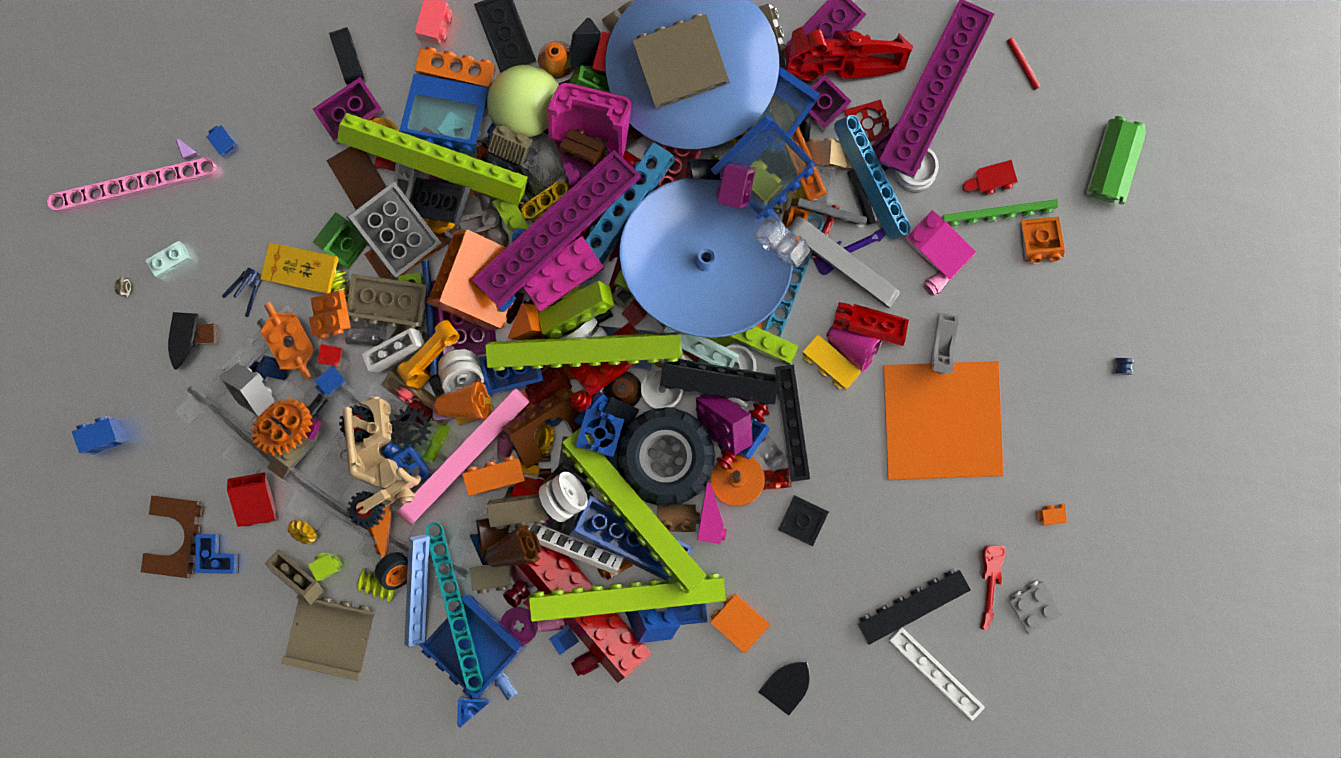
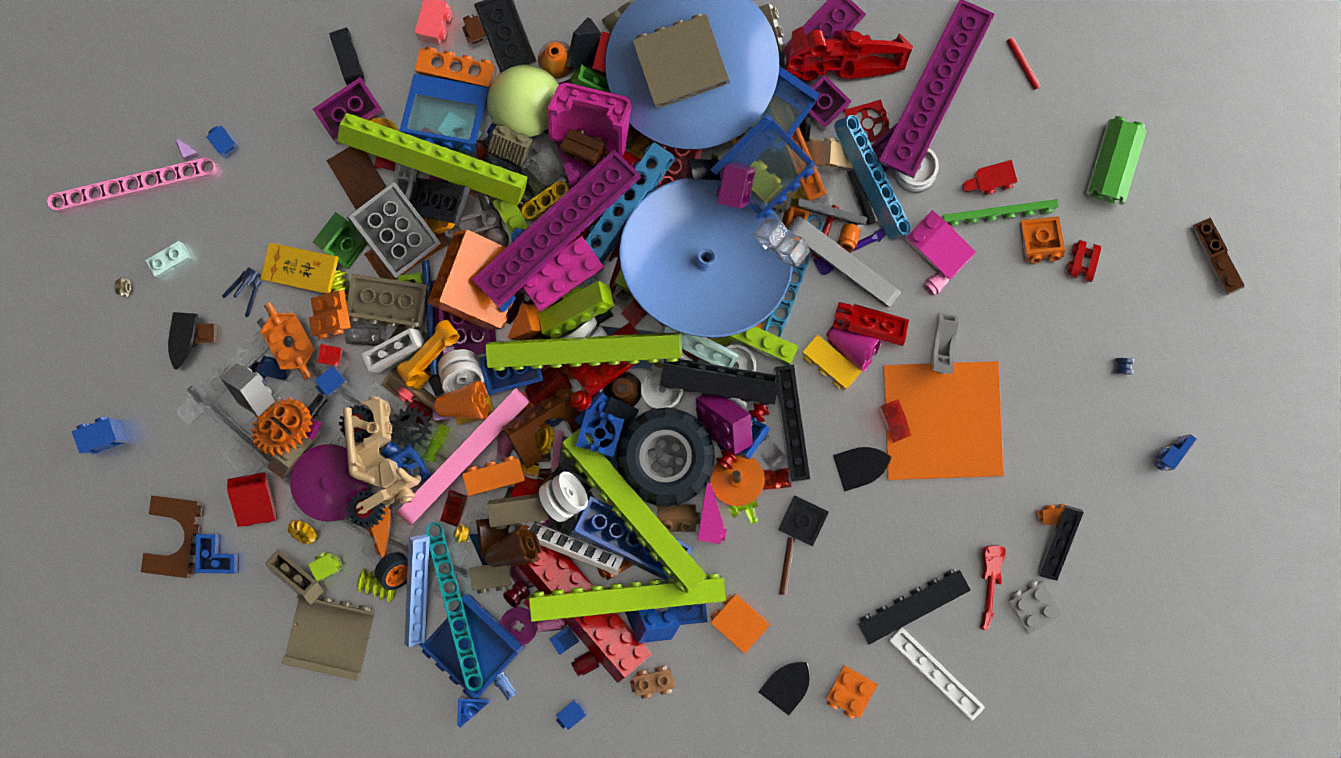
none -> magenta dish [290,444,368,522]
none -> clear red slope [440,490,469,527]
none -> yellow plate [453,524,469,544]
none -> reddish brown brick [462,14,487,46]
none -> bright pink tile [551,430,564,469]
none -> blue brick [556,699,587,730]
none -> clear yellow brick [627,133,659,159]
none -> medium nougat brick [630,666,675,699]
none -> clear neon green piece [728,499,759,524]
none -> reddish brown bar [779,537,795,595]
none -> orange plate [825,665,878,720]
none -> black shield [833,447,892,492]
none -> orange brick [838,223,861,252]
none -> clear red slope [879,399,911,443]
none -> black plate [1038,505,1084,581]
none -> red brick [1066,240,1102,282]
none -> blue plate [1154,434,1197,471]
none -> reddish brown slope [1193,217,1245,295]

